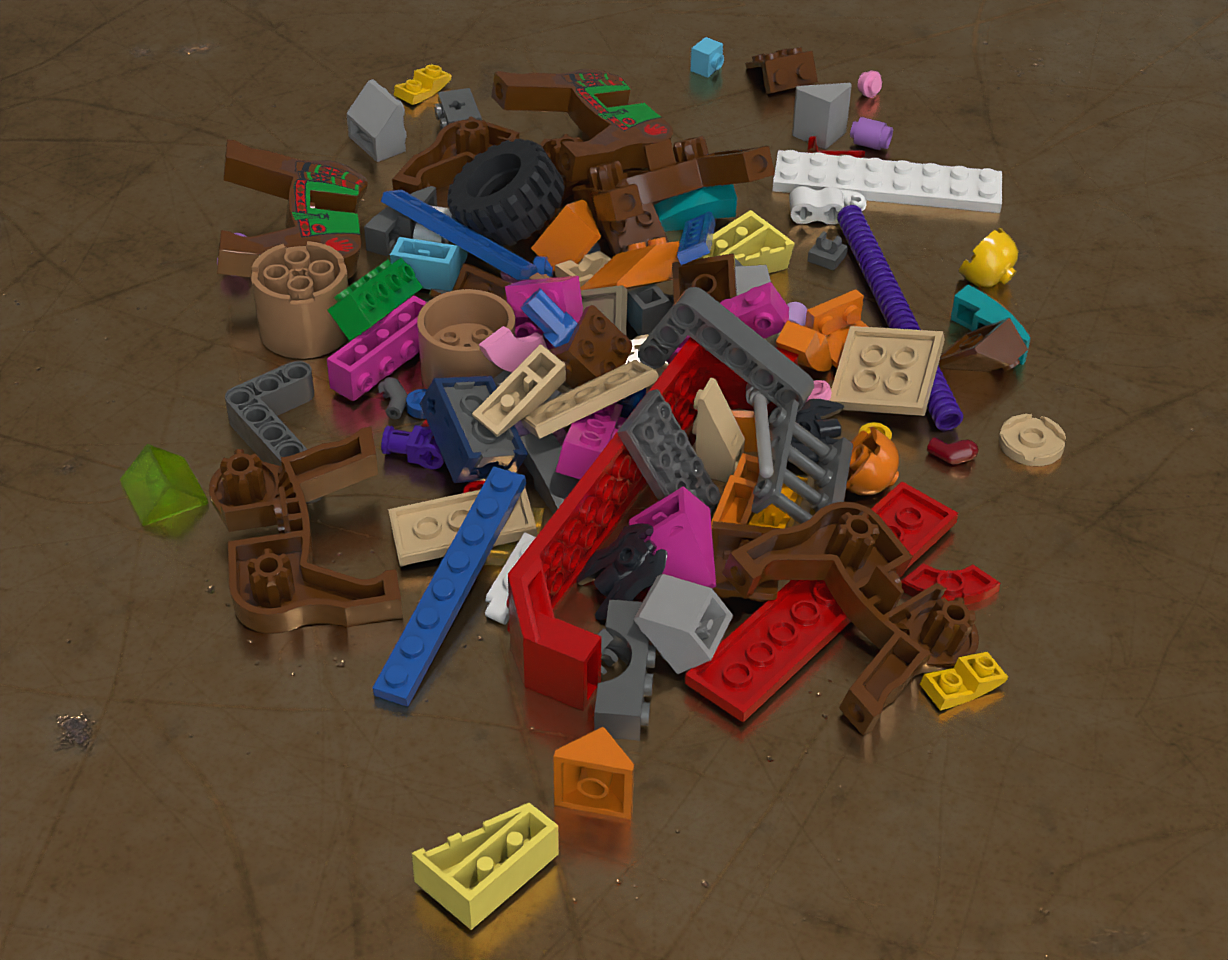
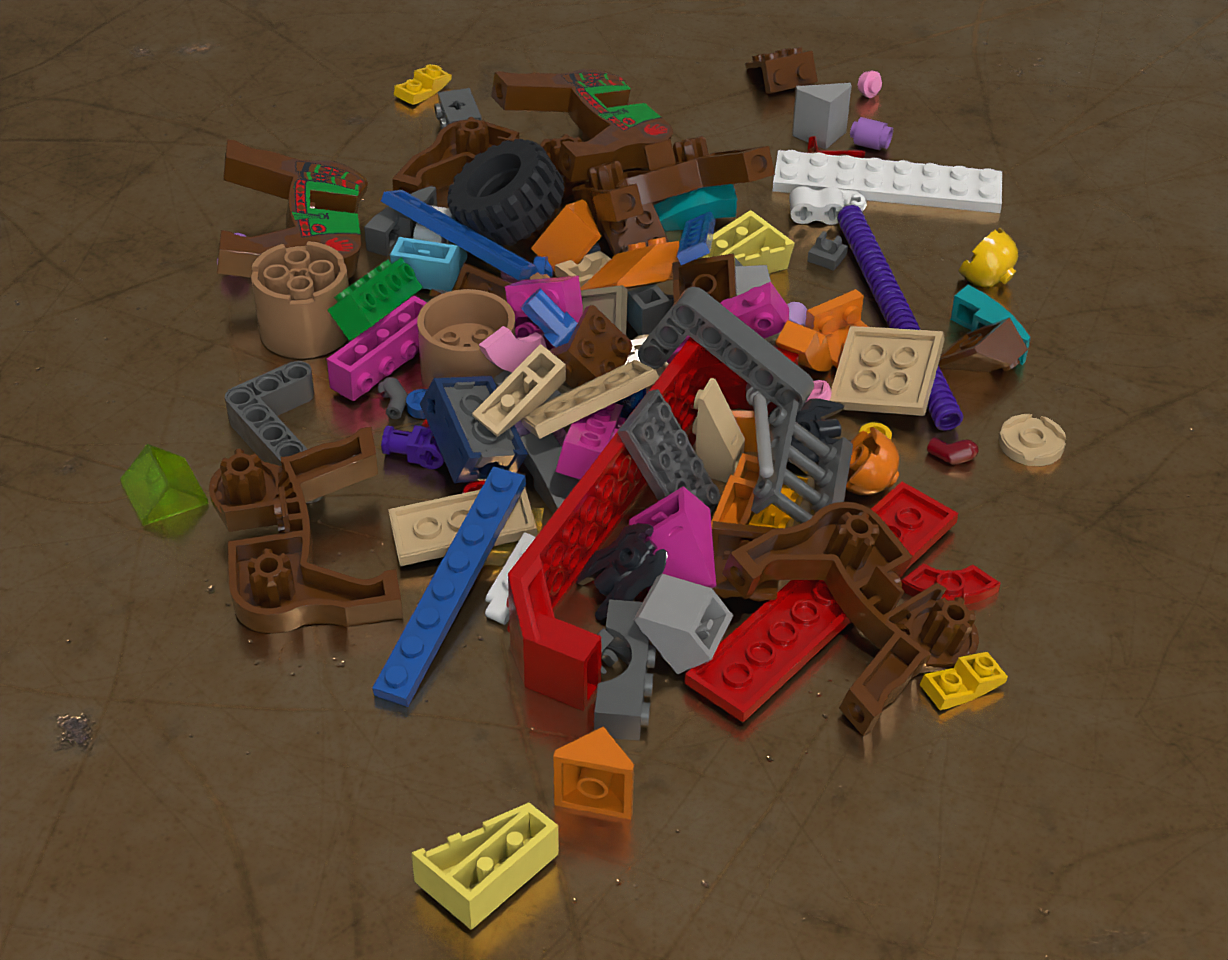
light grey slope [347,79,407,162] -> none
medium azure plate [690,37,724,78] -> none

